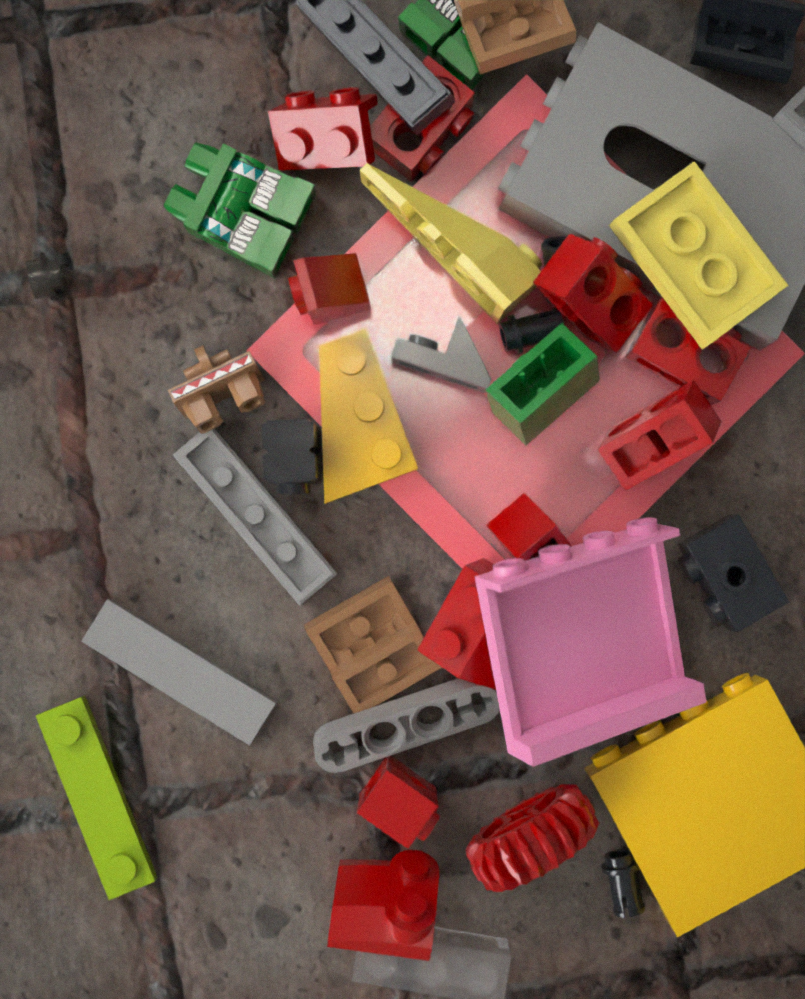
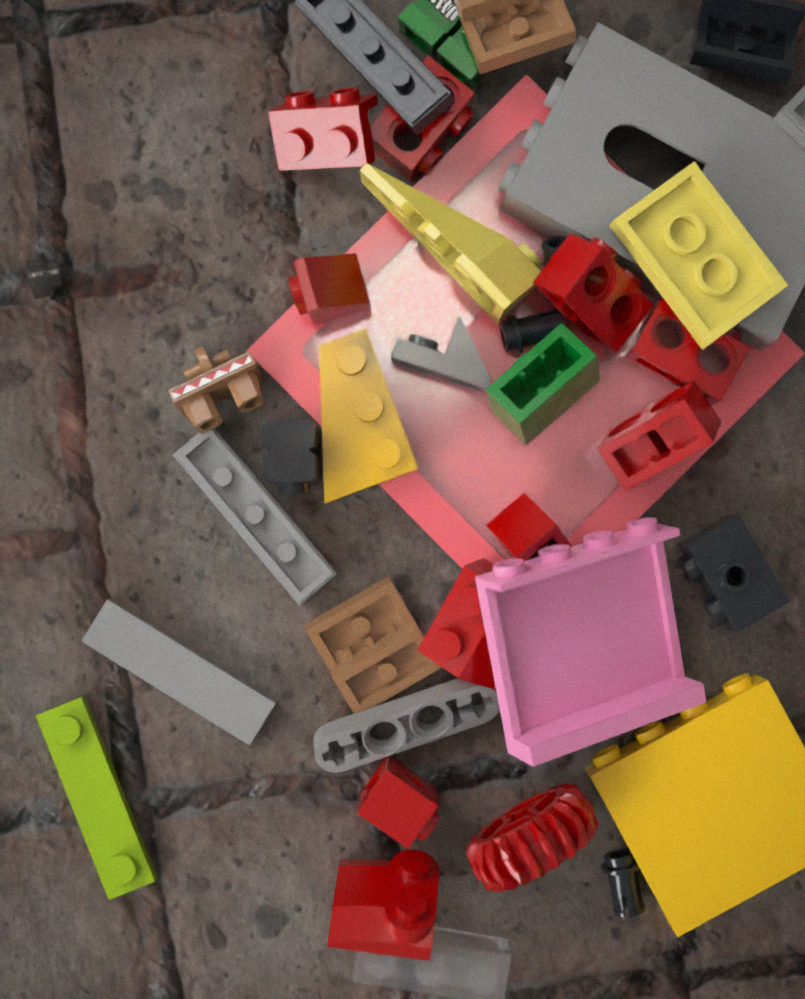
green hips [164,142,316,279] -> none

